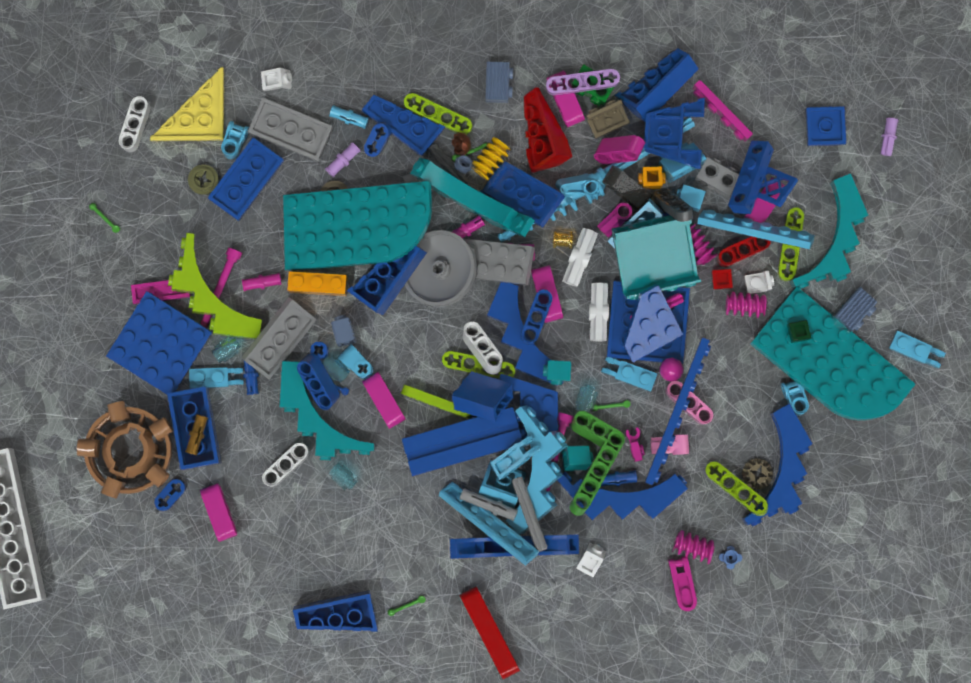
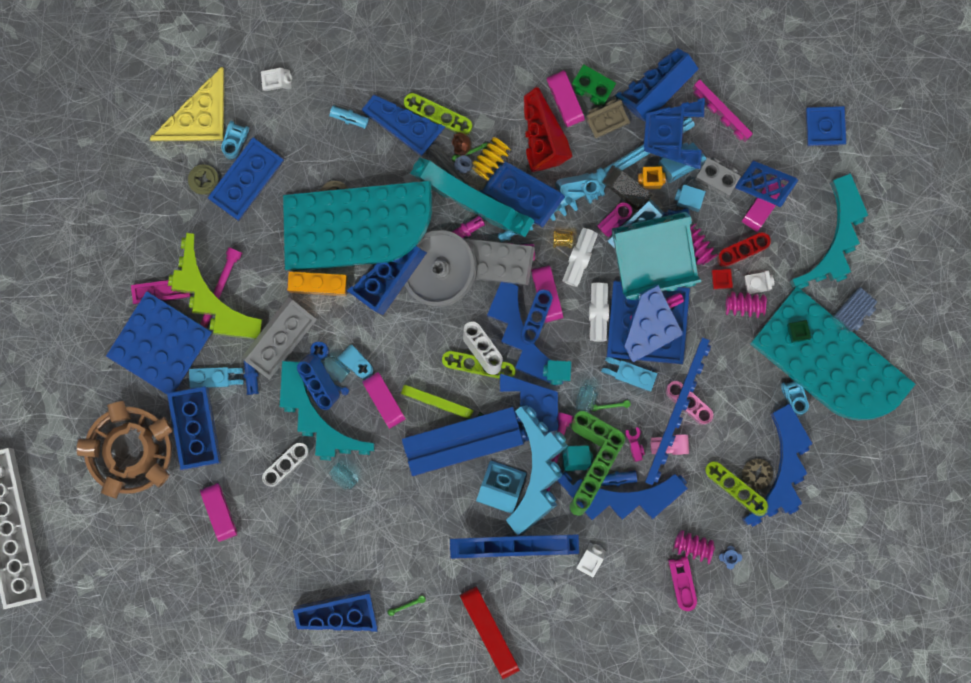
bright green hinge [89,203,120,233] -> none
white beam [119,96,151,152] -> none
blue beam [154,479,186,511] -> none
pearl gold pin [185,414,208,455] -> none
clear light blue brick [211,336,241,363] -> none
dark pink pin [242,273,282,291] -> none
light grey plate [248,97,333,162] -> none
lavender pin [325,143,360,178] -> none
sand blue brick [331,315,357,347] -> none
blue beam [364,122,391,157] -> none
medium azure tile [439,481,539,566] -> none
blue brick [452,371,513,422] -> none
light grey pin [460,488,518,521] -> none
sand blue brick [485,61,513,103] -> none
medium azure hinge [490,436,540,480] -> none
light grey axle [512,477,547,552] -> none
lavender beam [546,69,620,95] -> none
dark pink beam [594,135,645,164] -> none
dark grey beam [654,189,693,222] -> none
dark pink piece [659,358,684,382] -> none
medium azure plate [697,210,815,249] -> none
blue piece [728,141,774,214] -> none
lime beam [777,207,804,281] -> none
lavender axle [880,118,899,156] -> none
medium azure hinge [889,331,946,368] -> none

